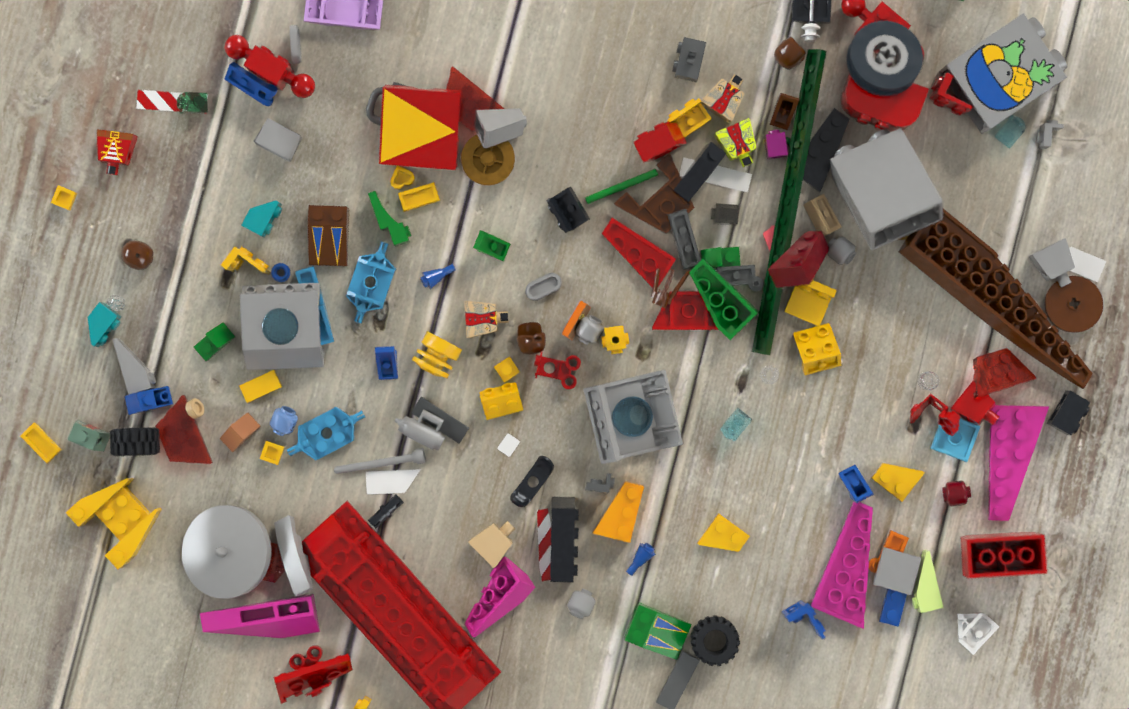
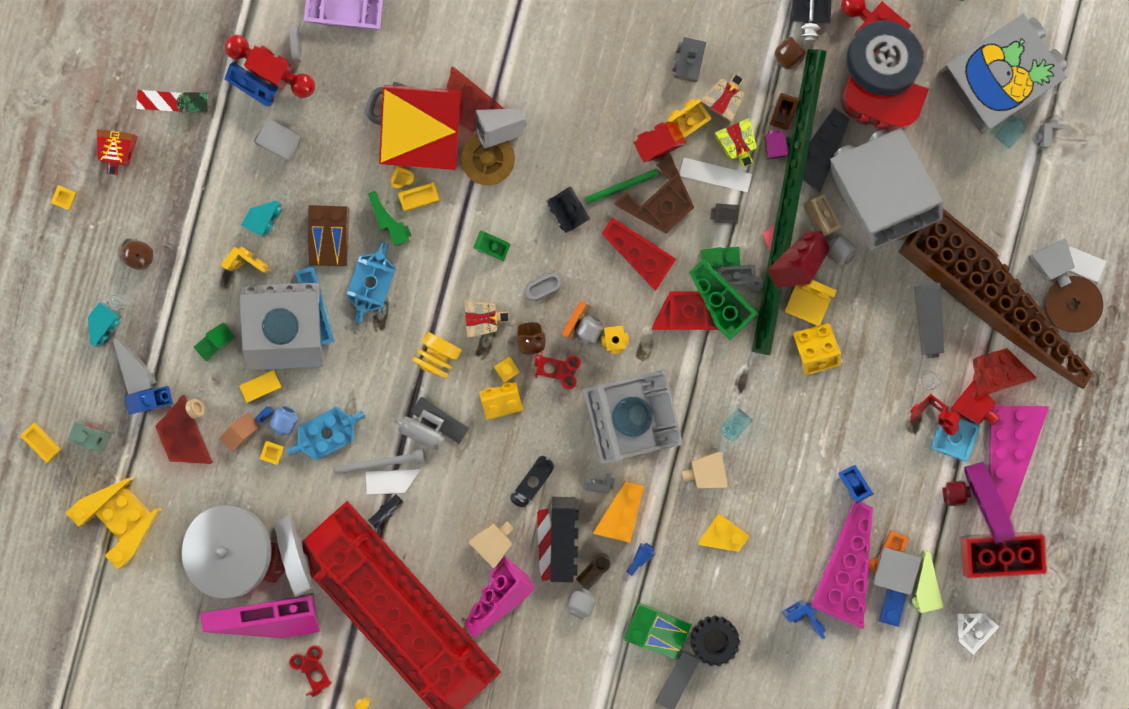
black tyre [110,427,160,456] -> none
blue plate [271,263,291,282] -> none
red wing [274,654,353,704] -> none
blue slope [375,346,398,380] -> none
blue cone [420,264,456,289] -> none
white sticker [498,434,520,457] -> none
reddish brown plant [651,268,690,308] -> none
dark grey tile [667,209,701,270] -> none
black slope [673,142,726,202] -> none
yellow wing [871,463,924,502] -> none
red bracket [929,73,973,116] -> none
black brick [1047,391,1090,435] -> none
none -> blue tile [255,406,274,423]
none -> dark brown piece [576,553,610,590]
none -> tan torso [681,451,728,488]
none -> dark grey slope [914,283,944,358]
none -> magenta beam [964,462,1016,543]

